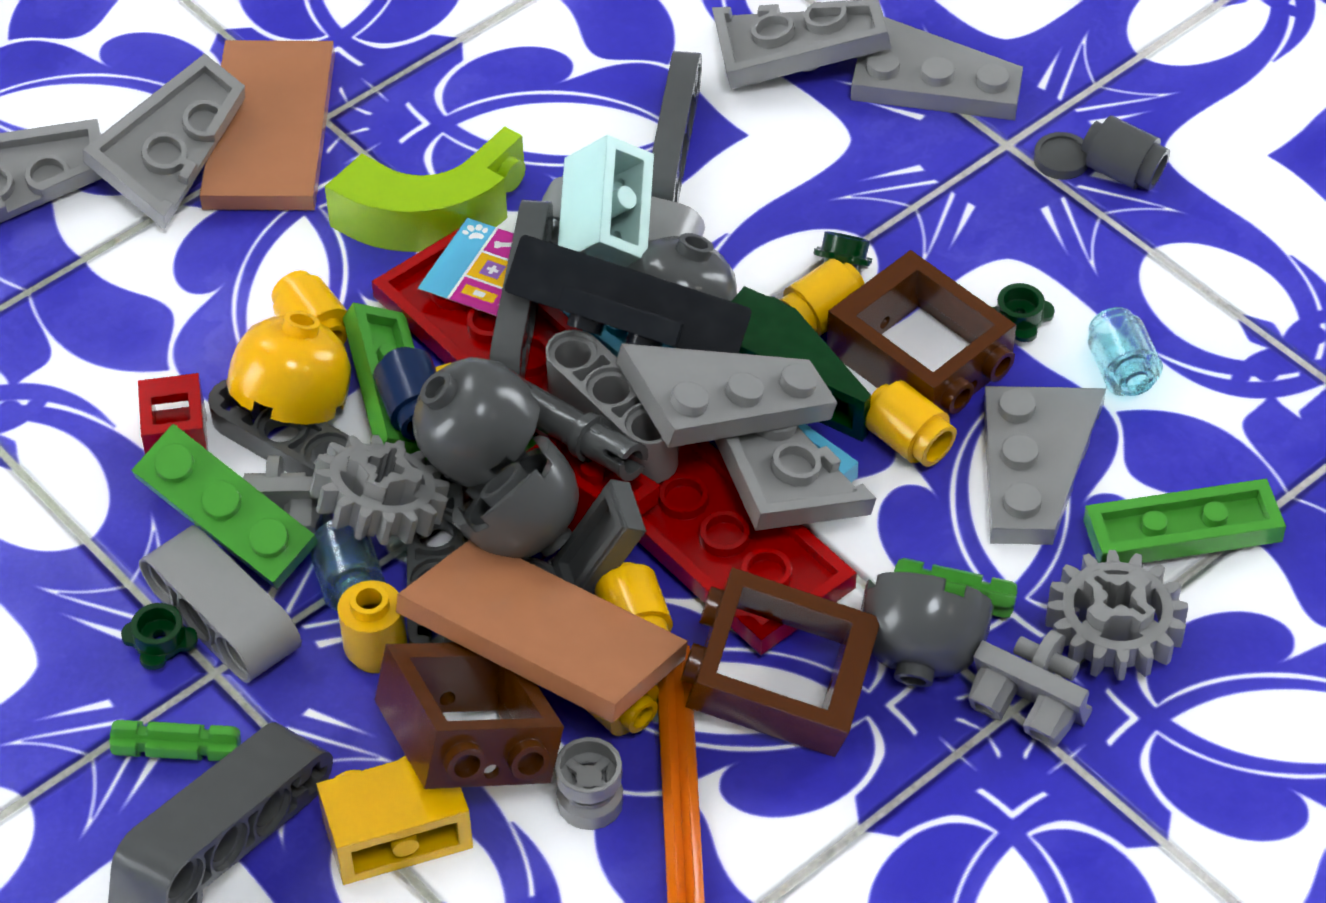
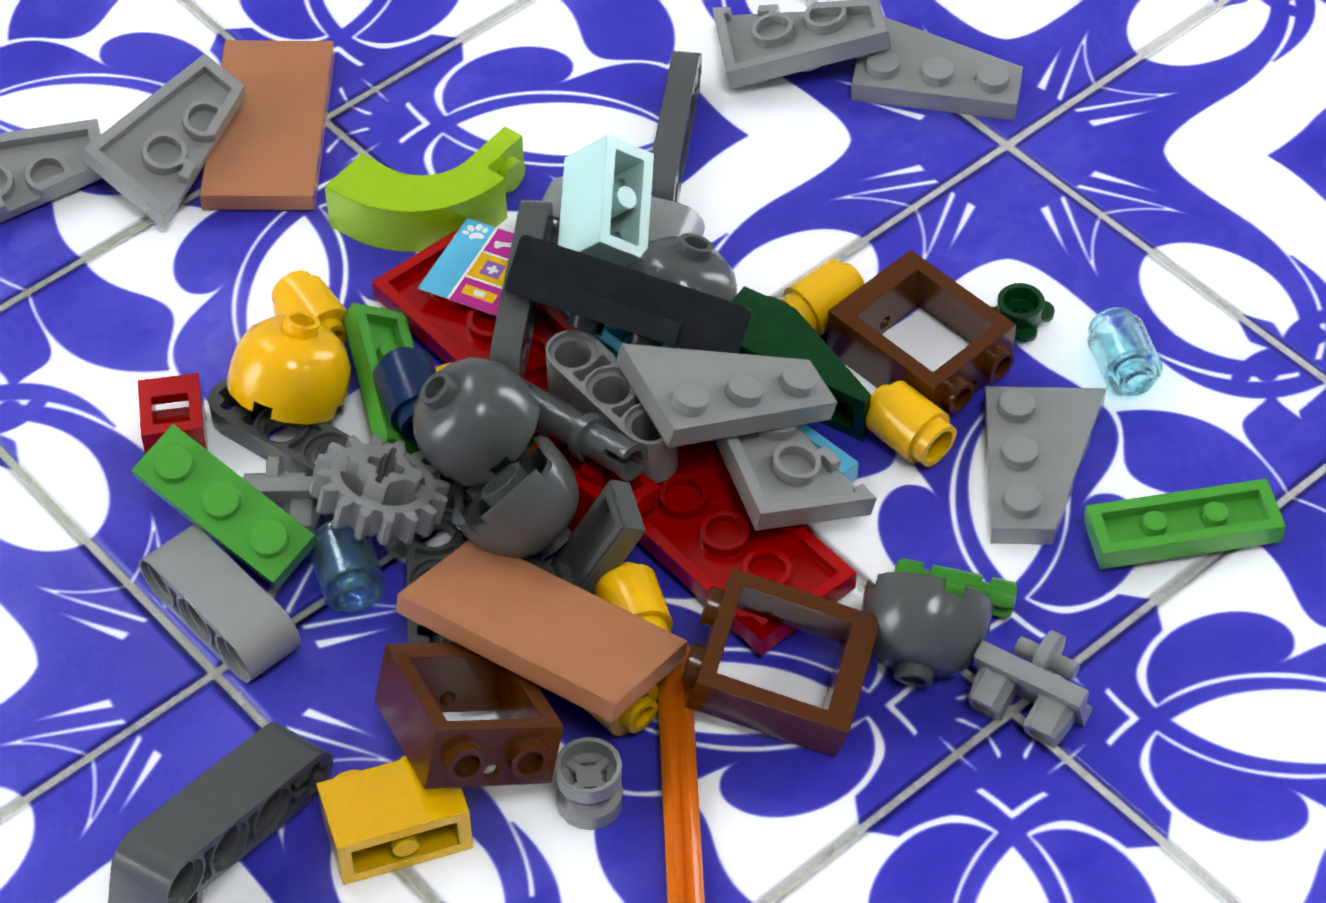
bright green axle [109,720,241,761] -> none
dark green plate [121,603,198,670] -> none
yellow brick [337,580,407,673] -> none
dark green plate [813,231,873,270] -> none
dark grey piece [1034,132,1088,180] -> none
light grey gear [1045,550,1188,680] -> none
dark grey brick [1081,115,1171,190] -> none

